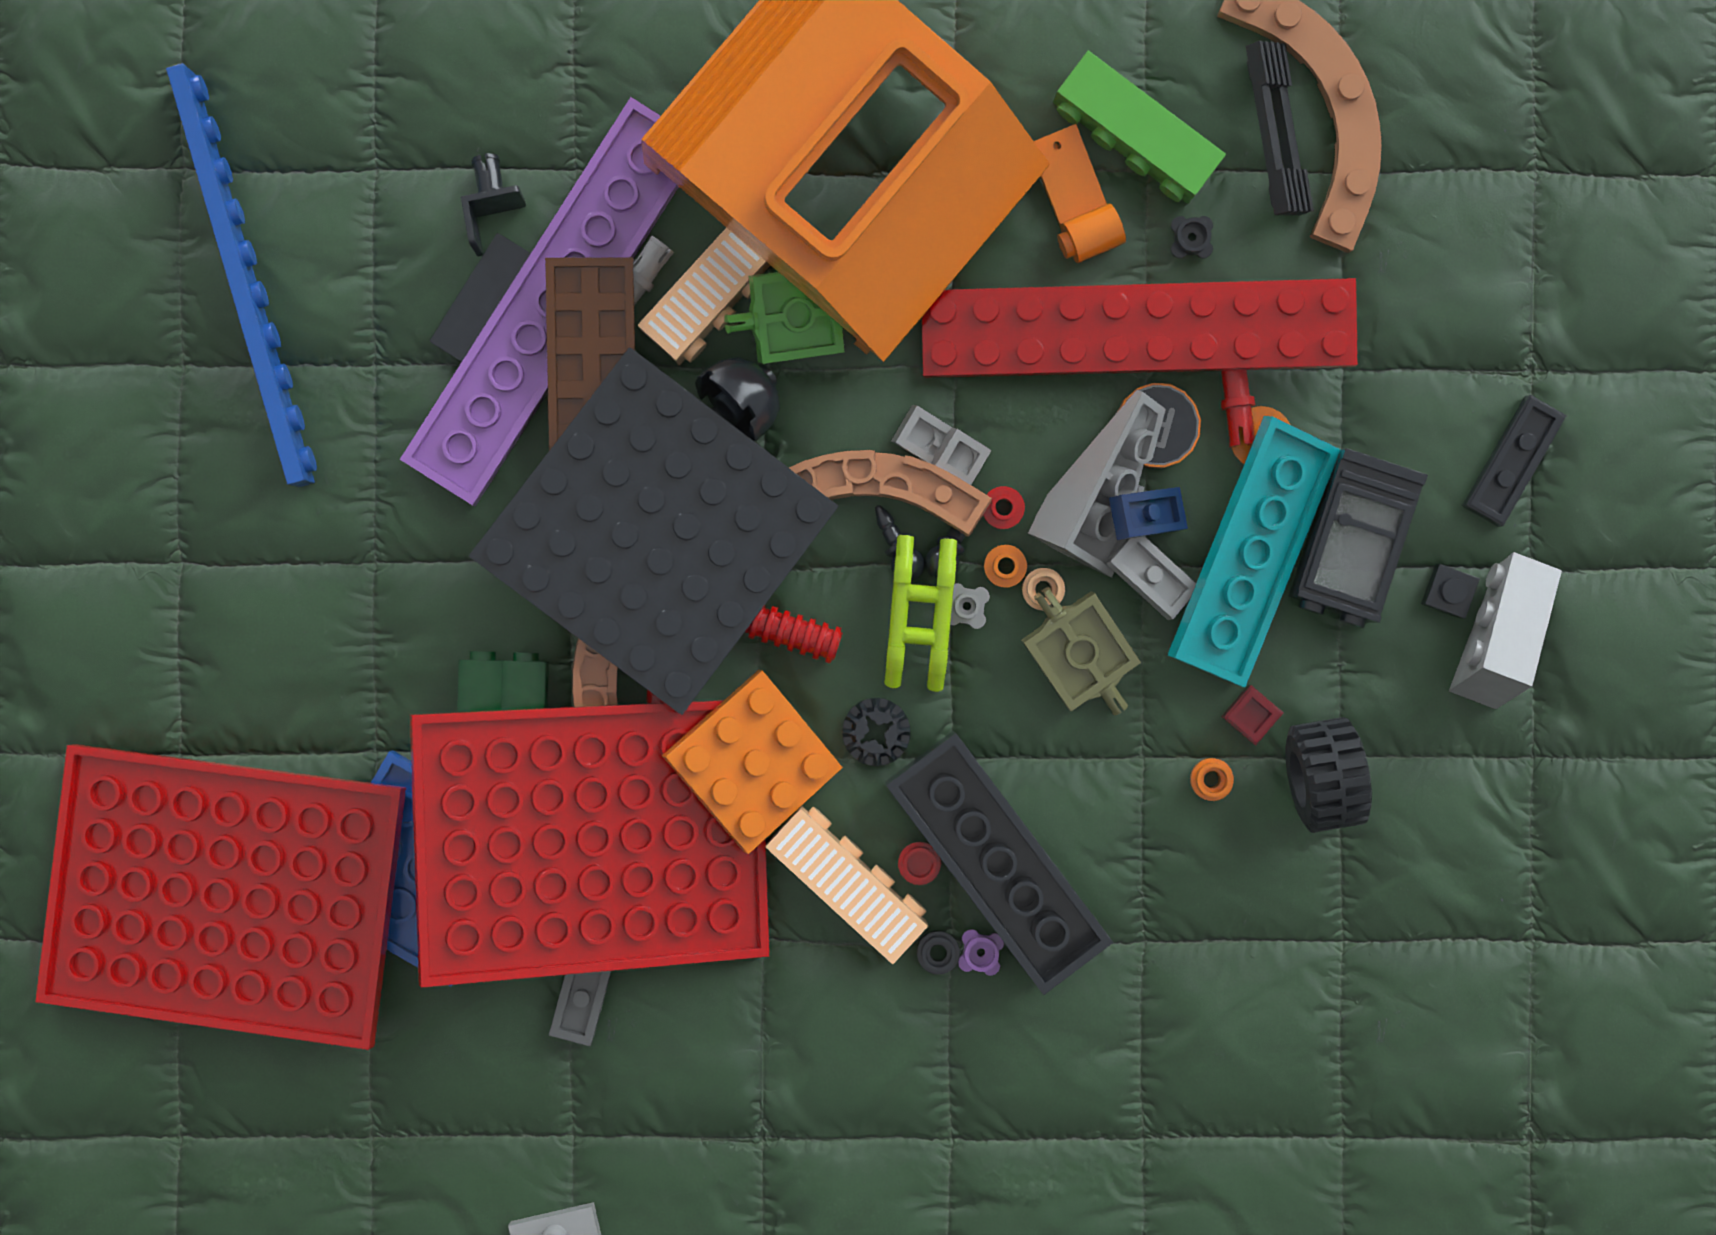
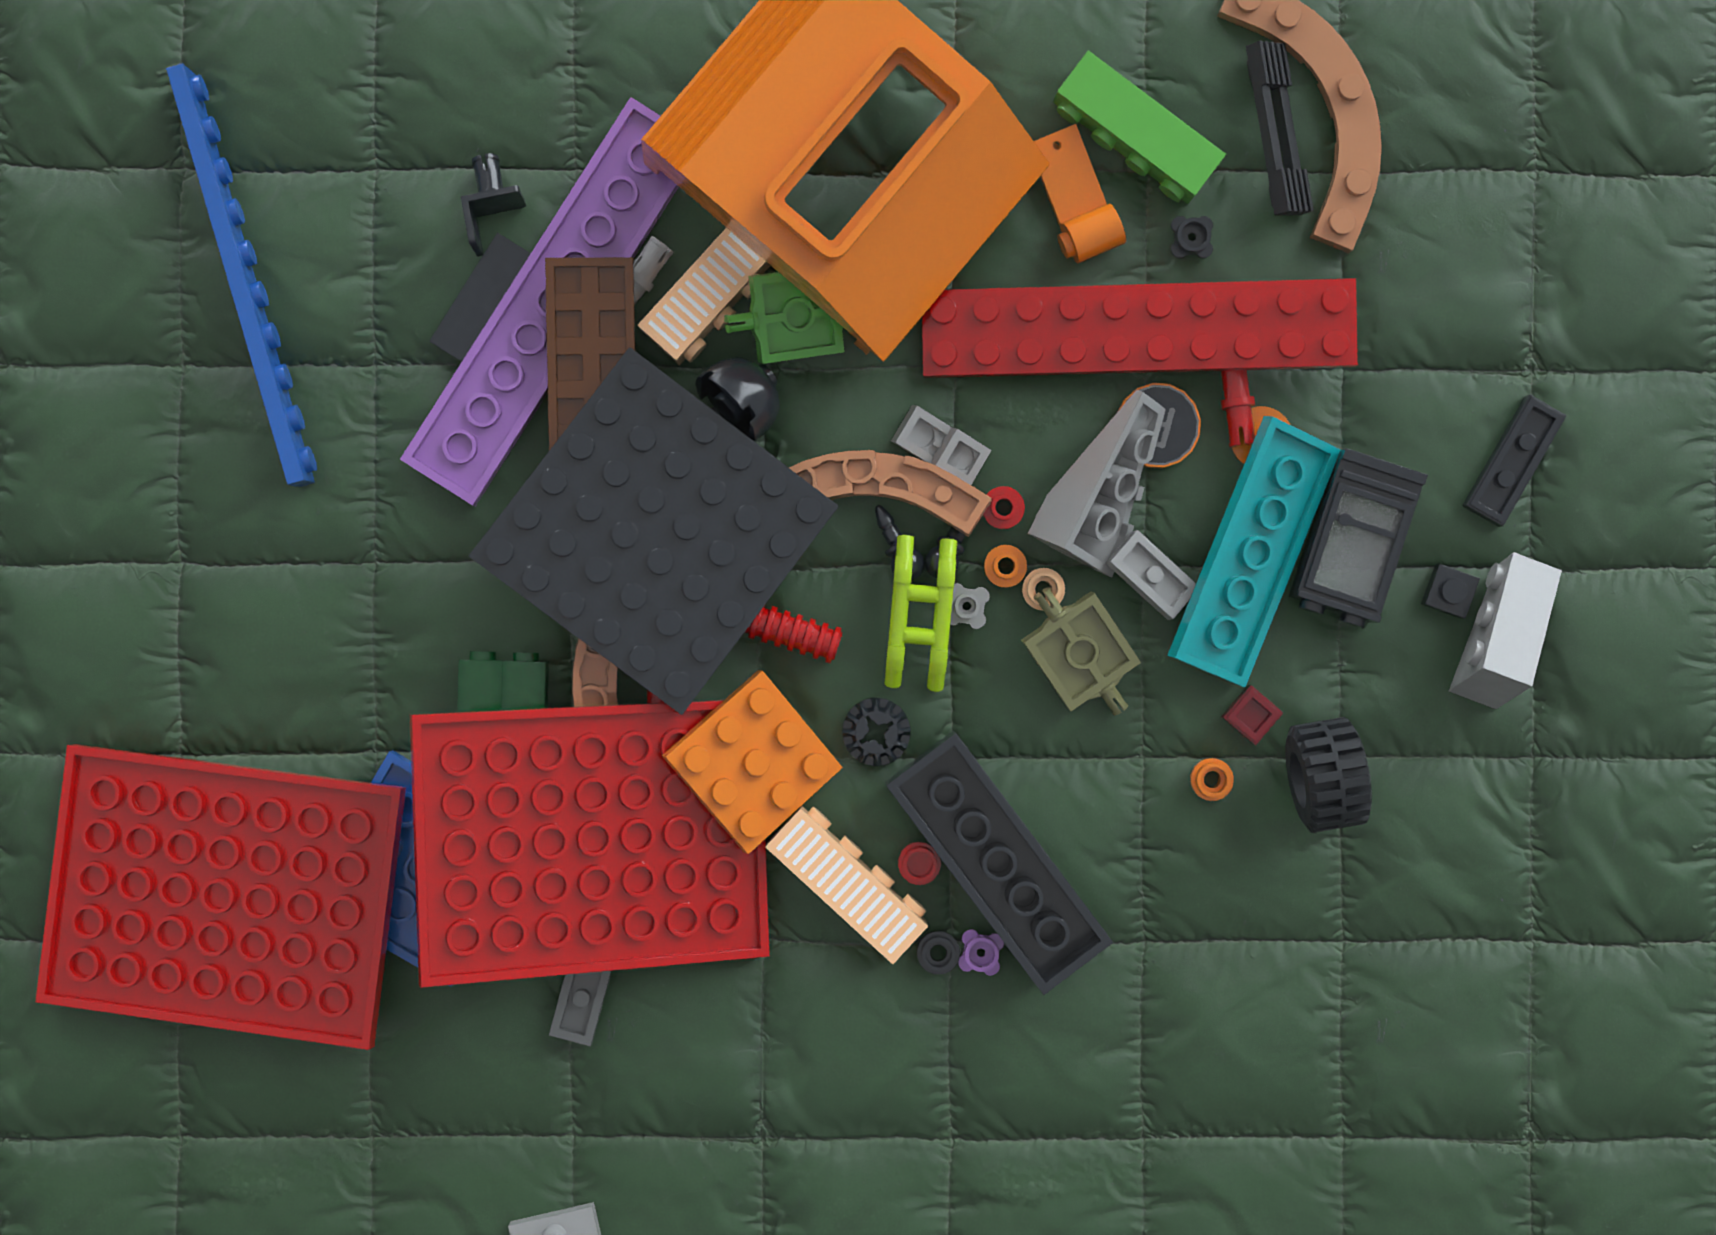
dark blue plate [1109,487,1188,540] -> none

